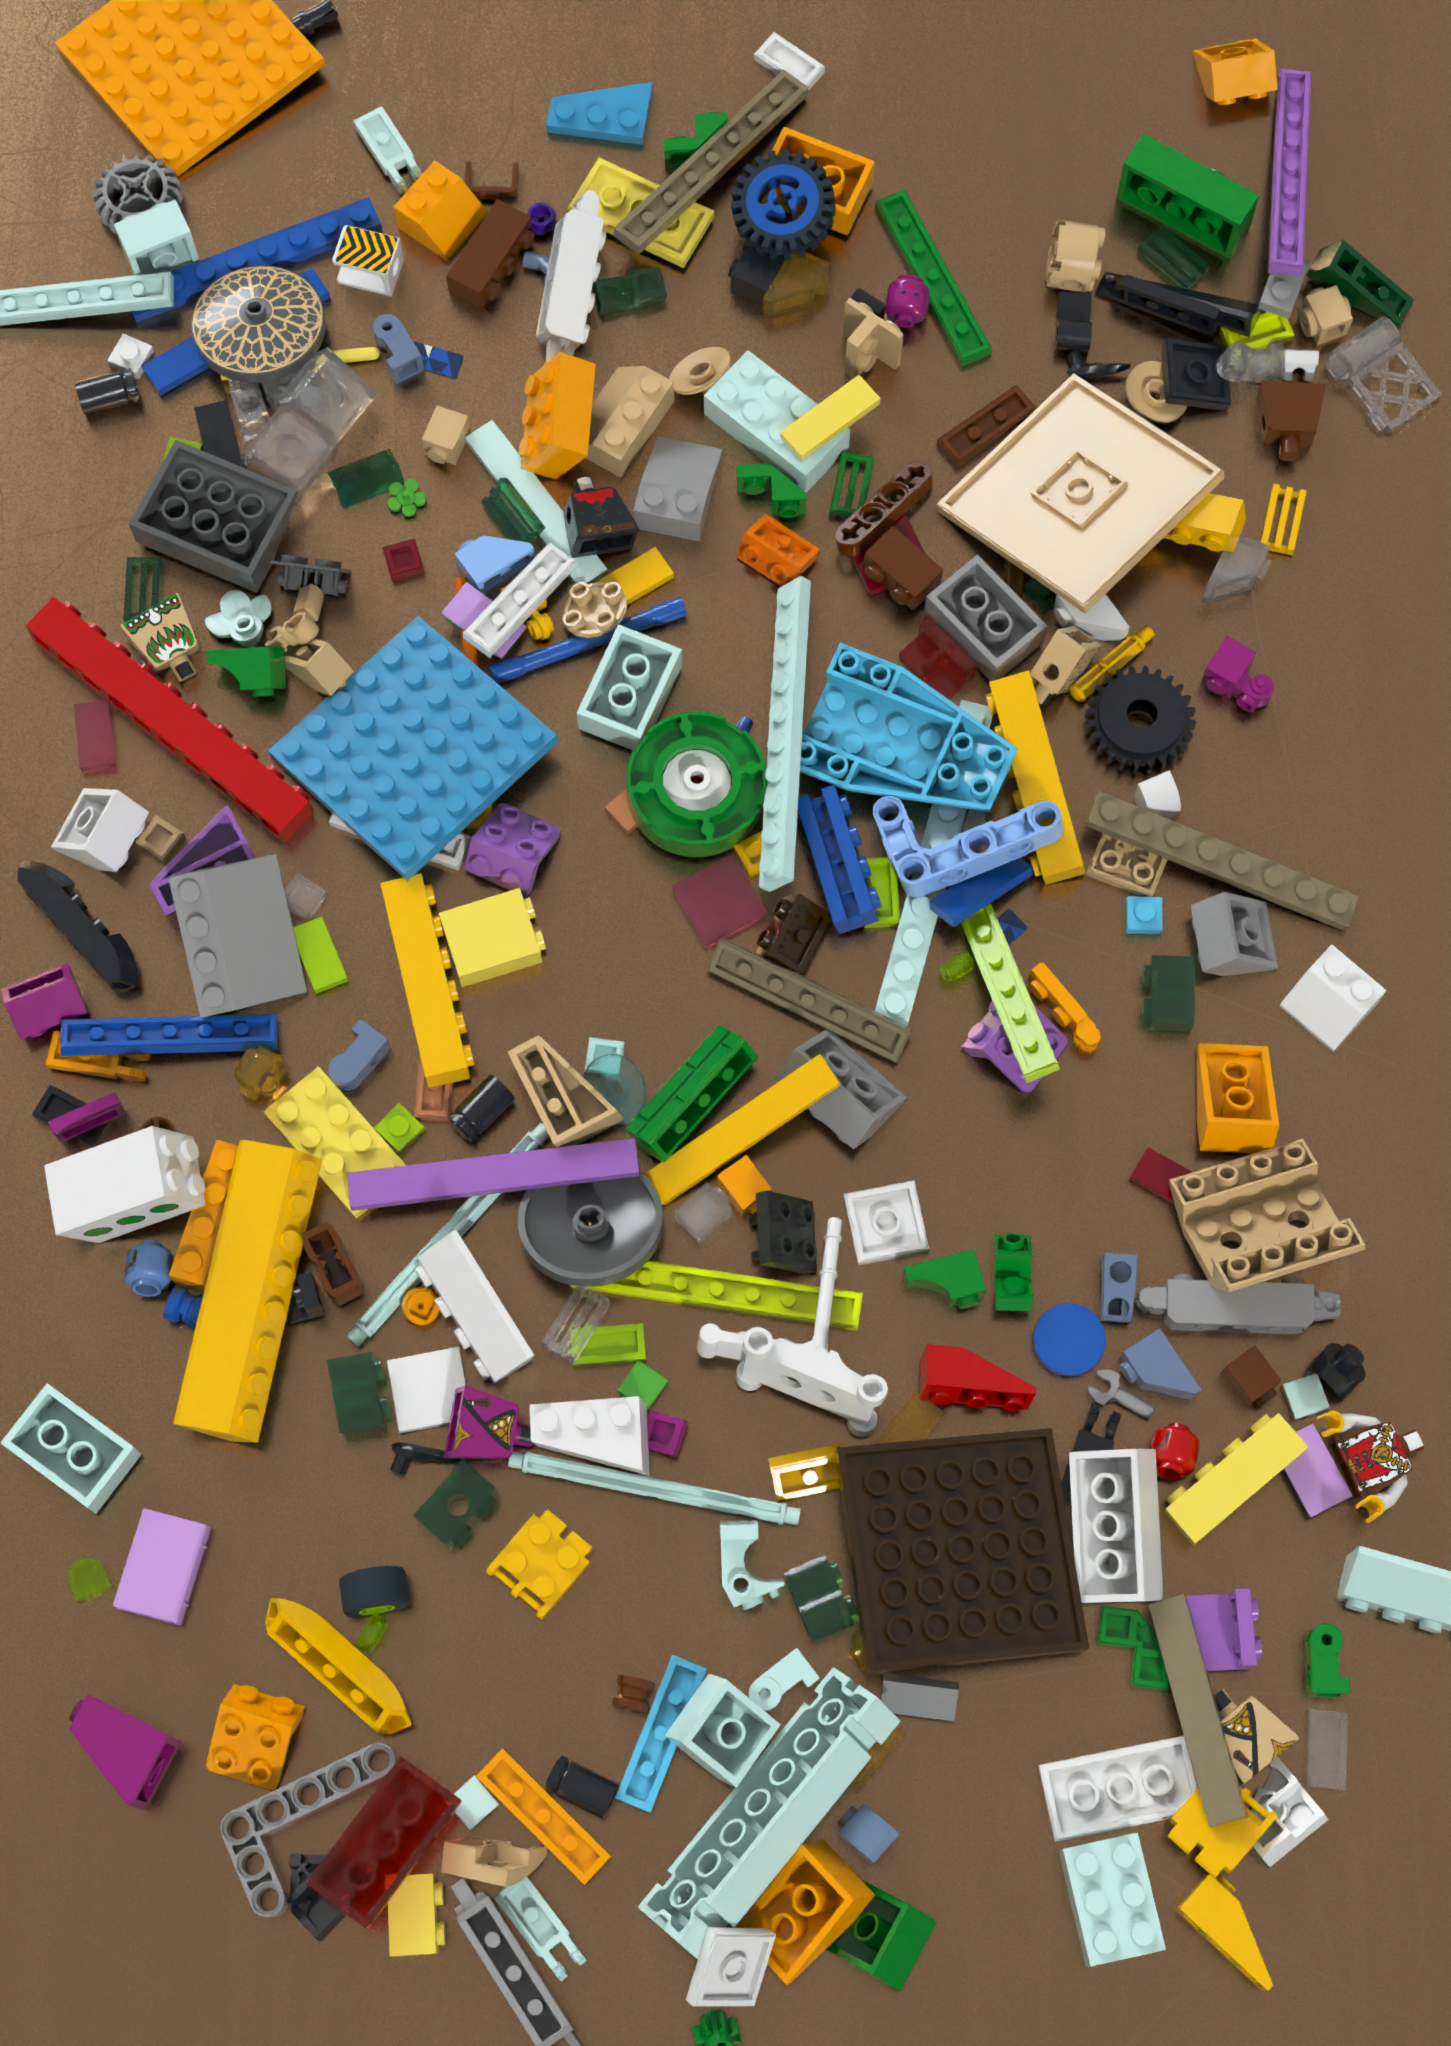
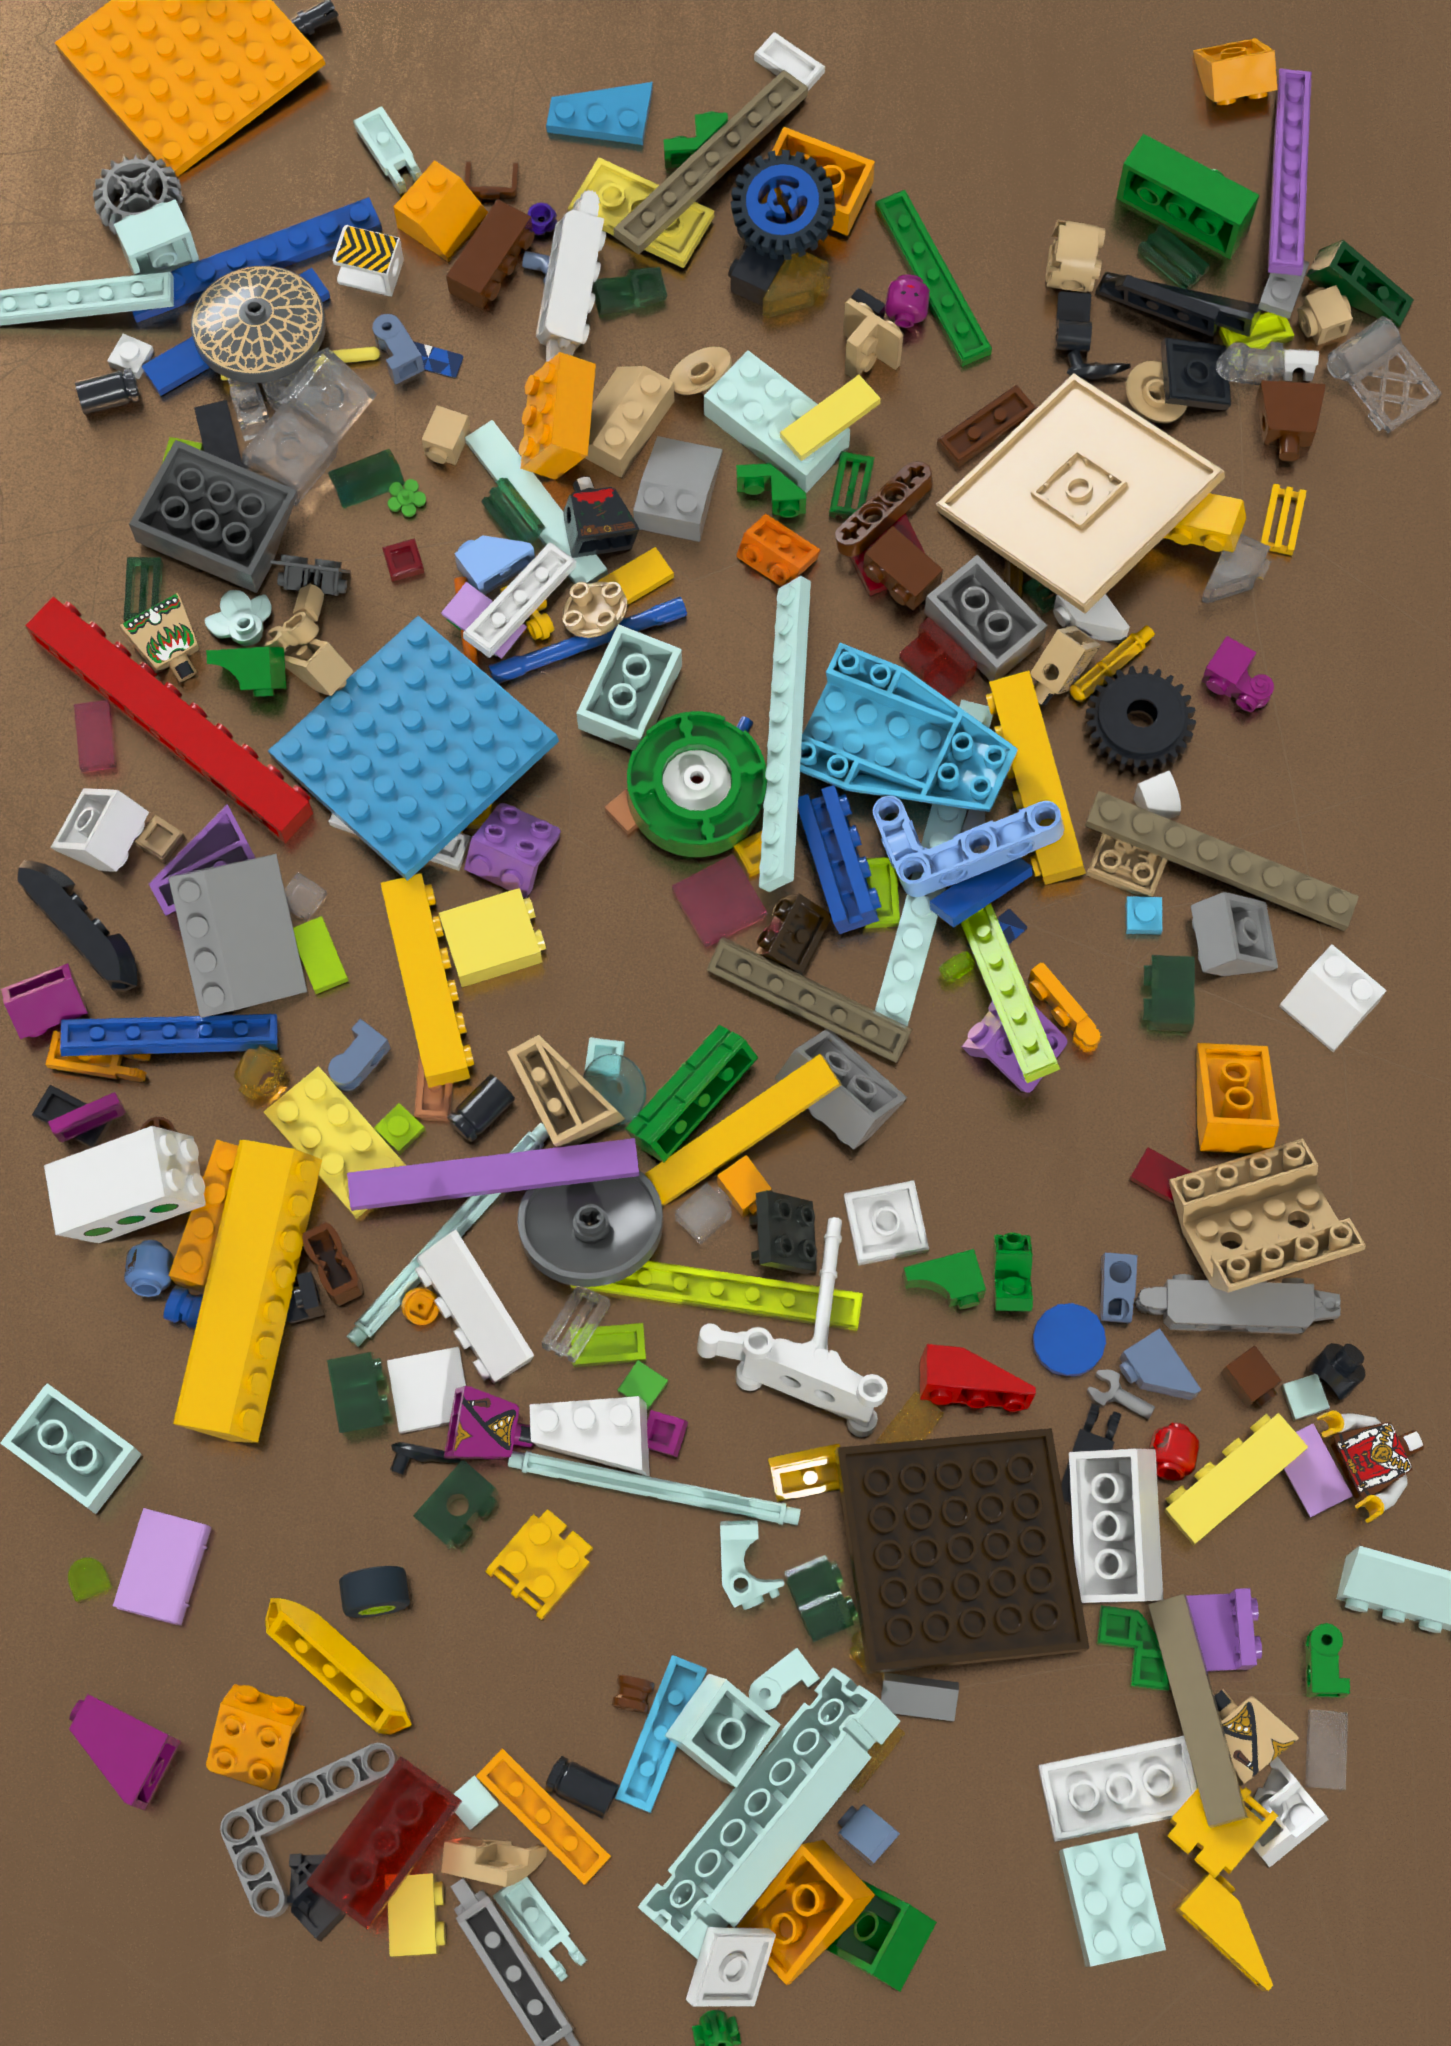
clear neon green tile [356,1613,389,1654] -> none

